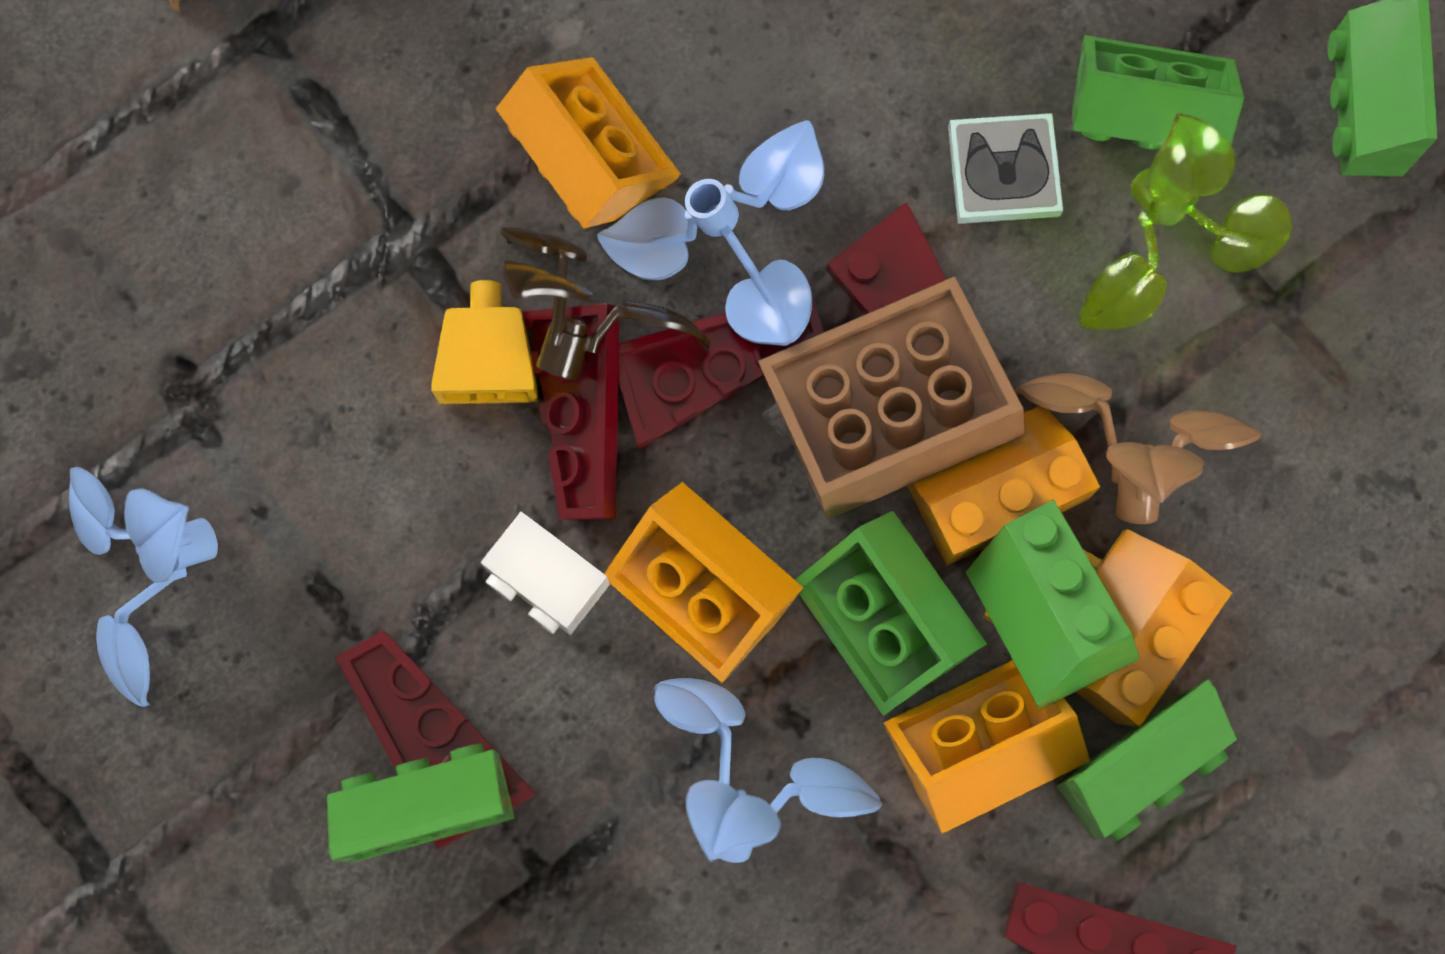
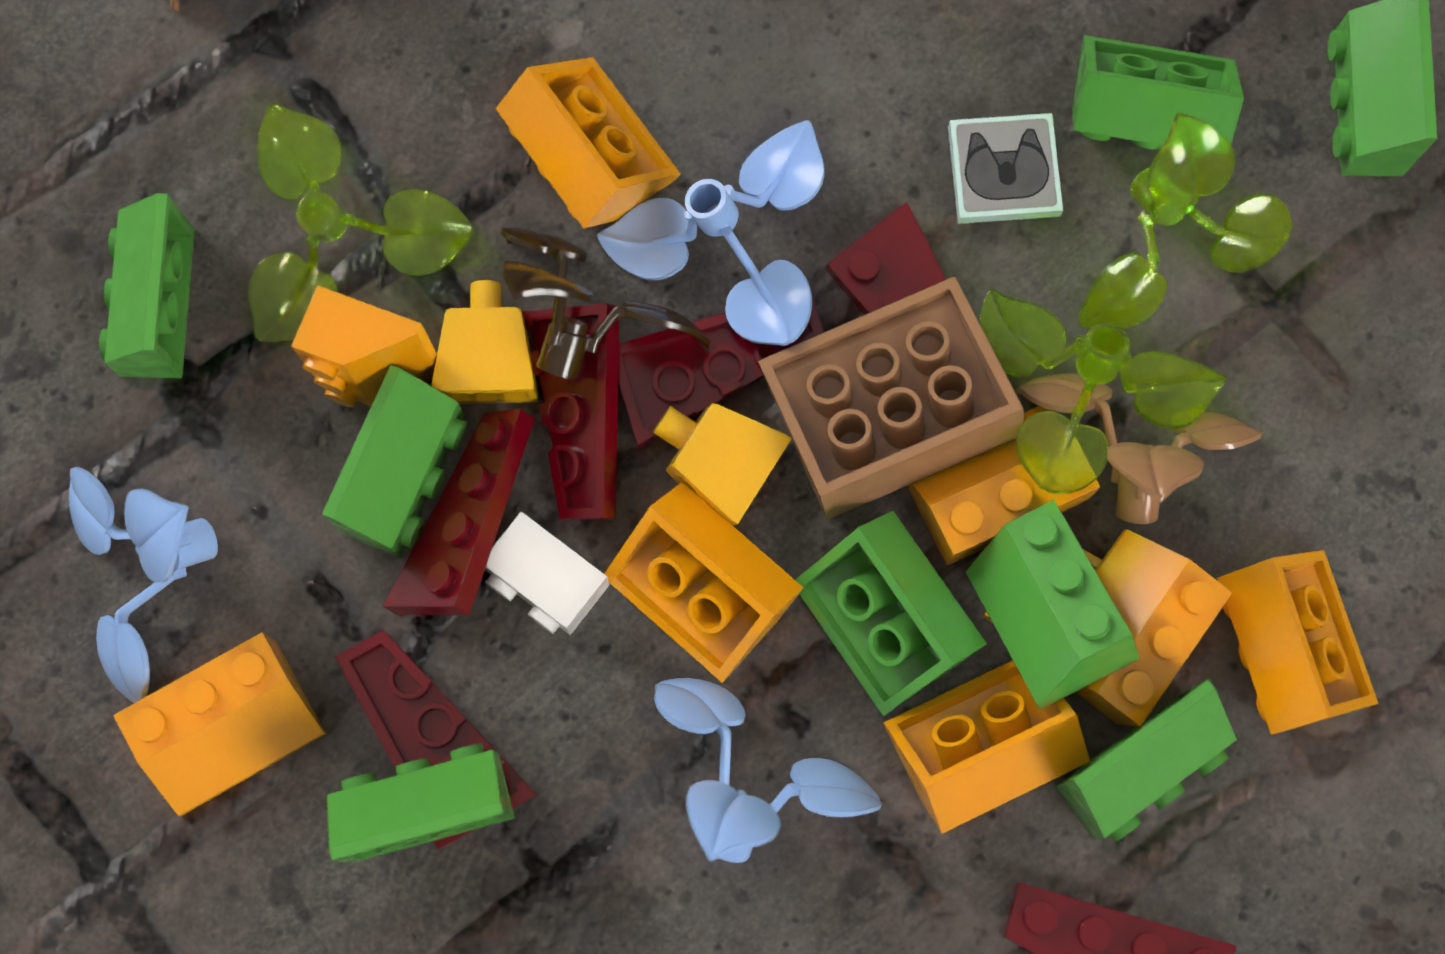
none -> bright green slope [99,193,195,378]
none -> light orange slope [113,632,326,816]
none -> clear neon green plant [249,104,473,342]
none -> light orange slope [291,286,437,408]
none -> bright green slope [322,364,467,558]
none -> dark red wing [383,409,535,615]
none -> yellow torso [653,403,792,526]
none -> clear neon green plant [979,289,1226,494]
none -> light orange slope [1217,550,1379,735]

